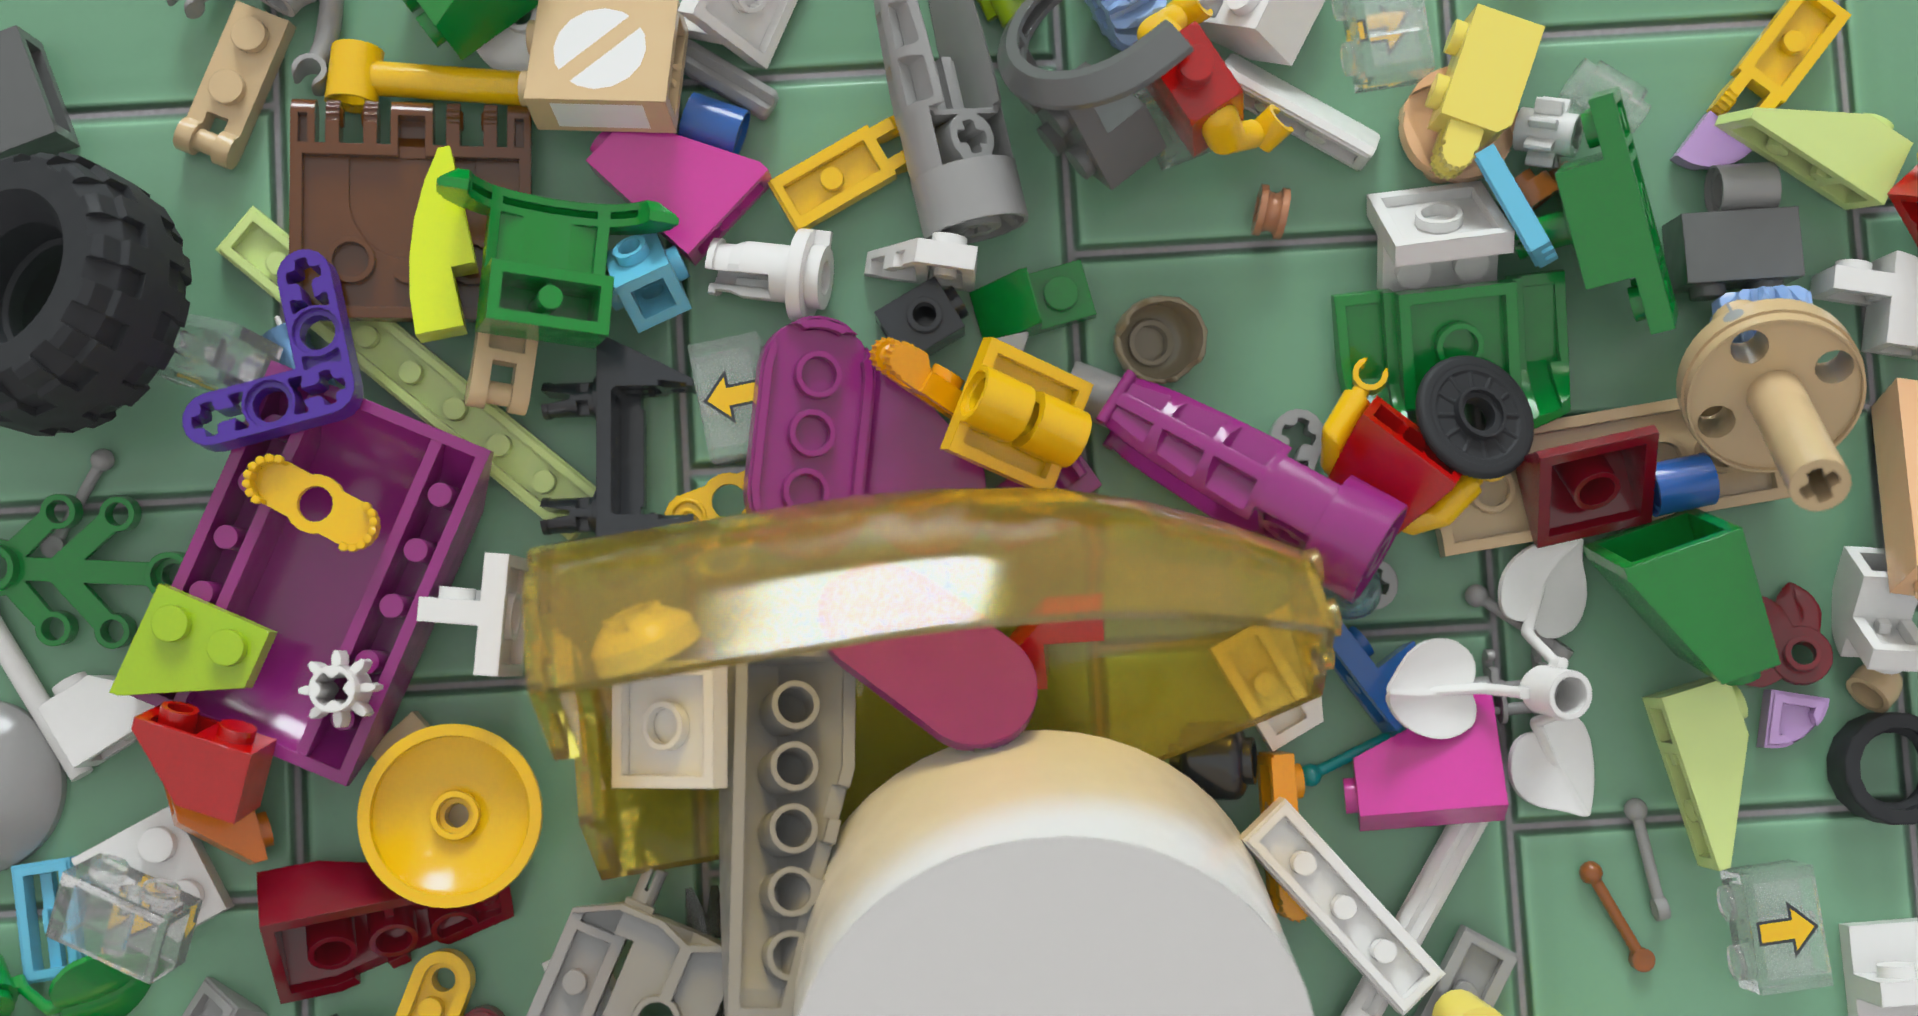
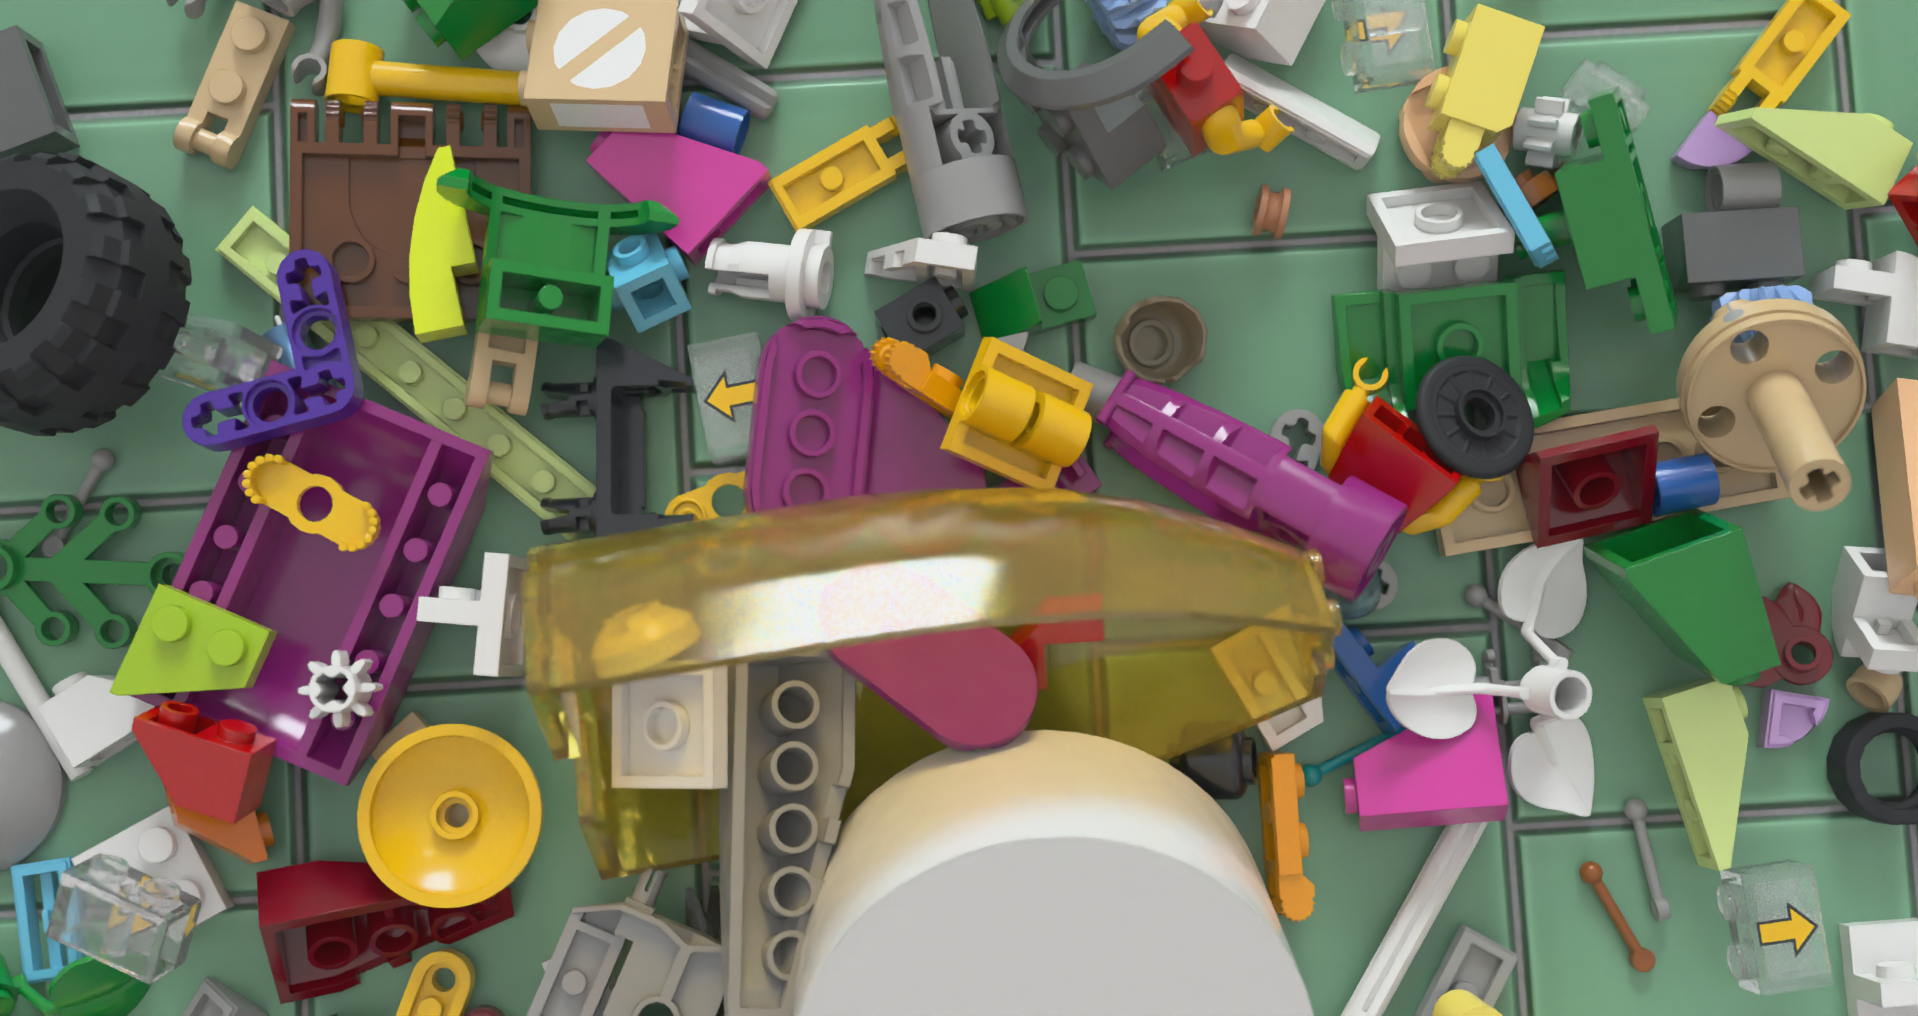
white tile [1240,796,1446,1016] -> none

